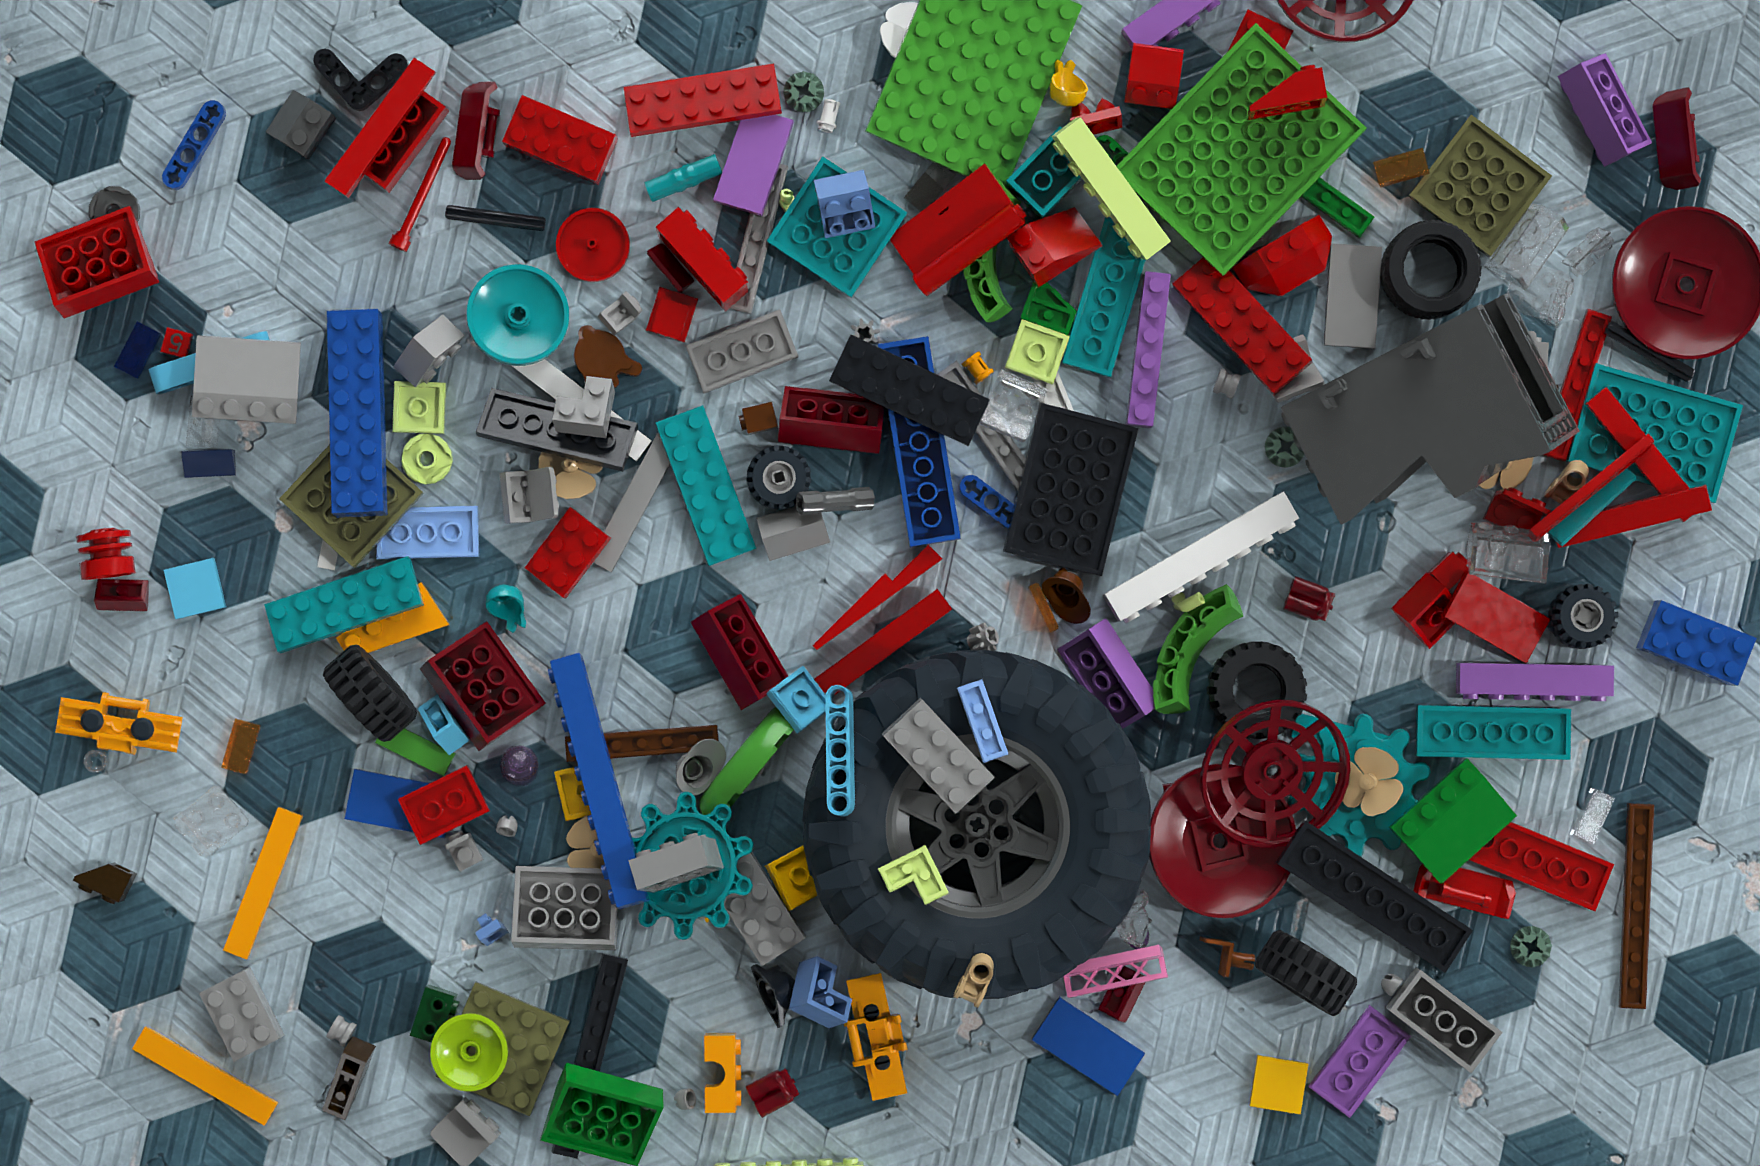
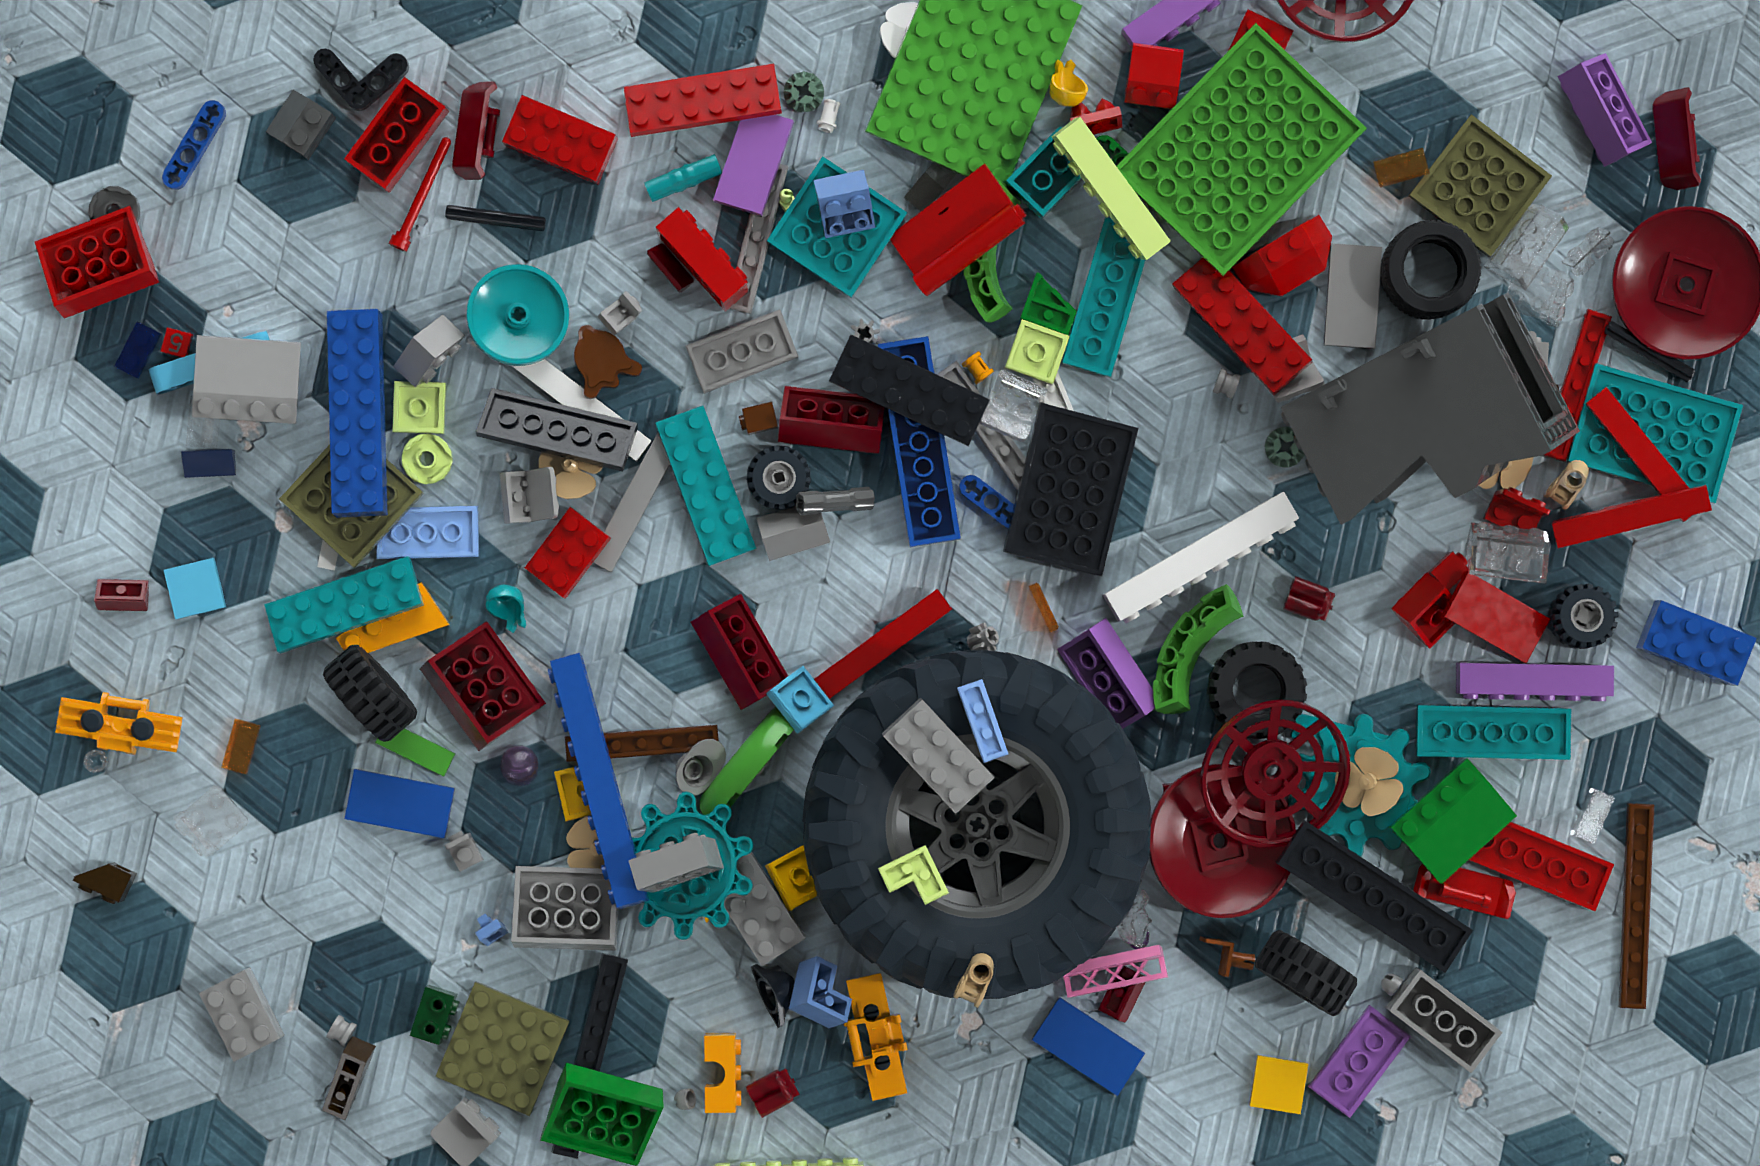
red wheel [76,528,136,580] -> none
light orange tile [132,1026,279,1126] -> none
light orange tile [223,807,303,960] -> none
red slope [324,57,436,198] -> none
red plate [398,765,490,845] -> none
medium azure slope [418,694,470,755] -> none
lime dish [430,1013,508,1091] -> none
light grey hinge [496,815,518,837] -> none
light grey brick [552,376,615,438] -> none
red piece [556,208,630,282] -> none
red piece [646,287,699,343] -> none
red slope [812,544,943,650] -> none
medium azure beam [825,685,855,816] -> none
red slope [1007,207,1102,288] -> none
reddish brown piece [1042,568,1091,624] -> none
medium lavender brick [1126,271,1171,428] -> none
yellowish green arm [1171,592,1205,612] -> none
red slope [1247,65,1327,120] -> none
green tile [1301,178,1375,238] -> none
sand green gear [1510,926,1552,967] -> none
red tile [1528,433,1654,542] -> none
teal tile [1547,468,1636,546] -> none

